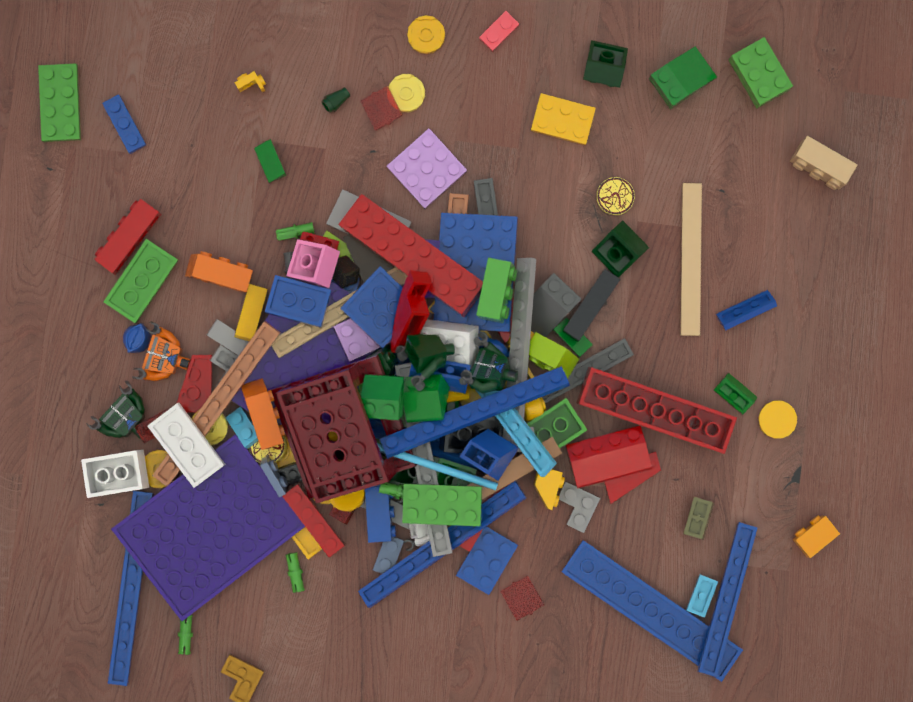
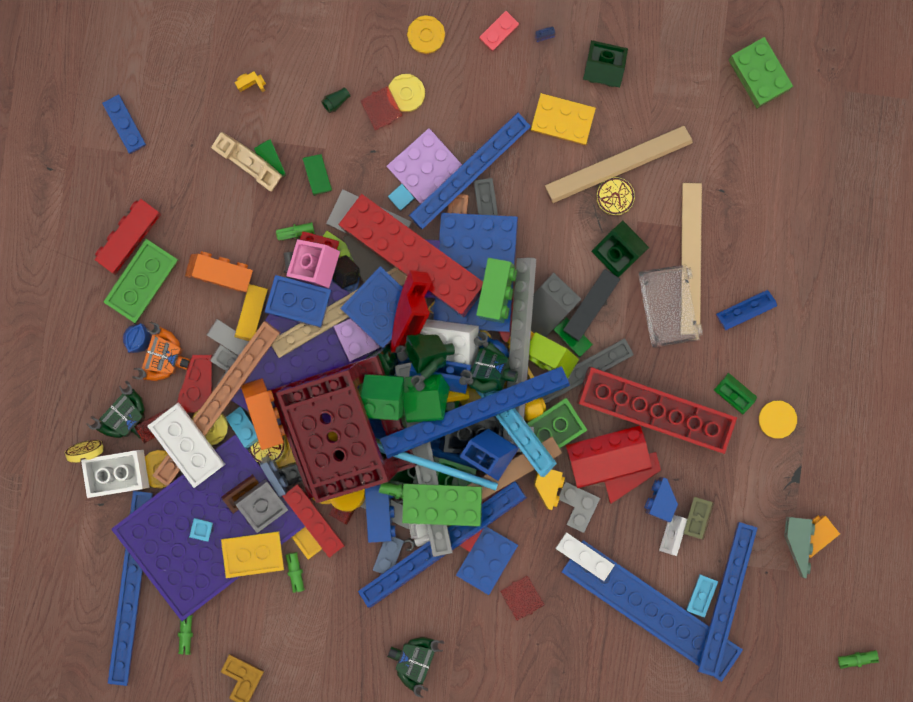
bright green plate [38,64,81,142] -> none
green slope [649,46,717,110] -> none
tan brick [790,136,857,190] -> none
none -> light yellow tile [65,440,104,462]
none -> medium azure tile [189,518,213,542]
none -> tan slope [211,132,282,192]
none -> reddish brown plate [221,474,259,514]
none -> yellow tile [221,531,284,578]
none -> flat silver plate [234,479,288,533]
none -> green slope [303,154,332,196]
none -> torso [387,637,444,698]
none -> medium azure tile [388,184,415,211]
none -> blue plate [408,112,531,230]
none -> clear blue tile [535,26,555,42]
none -> tan tile [545,126,693,203]
none -> white plate [556,533,615,581]
none -> clear windscreen [639,264,703,348]
none -> blue slope [644,477,678,523]
none -> white plate [659,515,687,556]
none -> sand green slope [784,517,815,578]
none -> bright green pin [838,650,879,669]

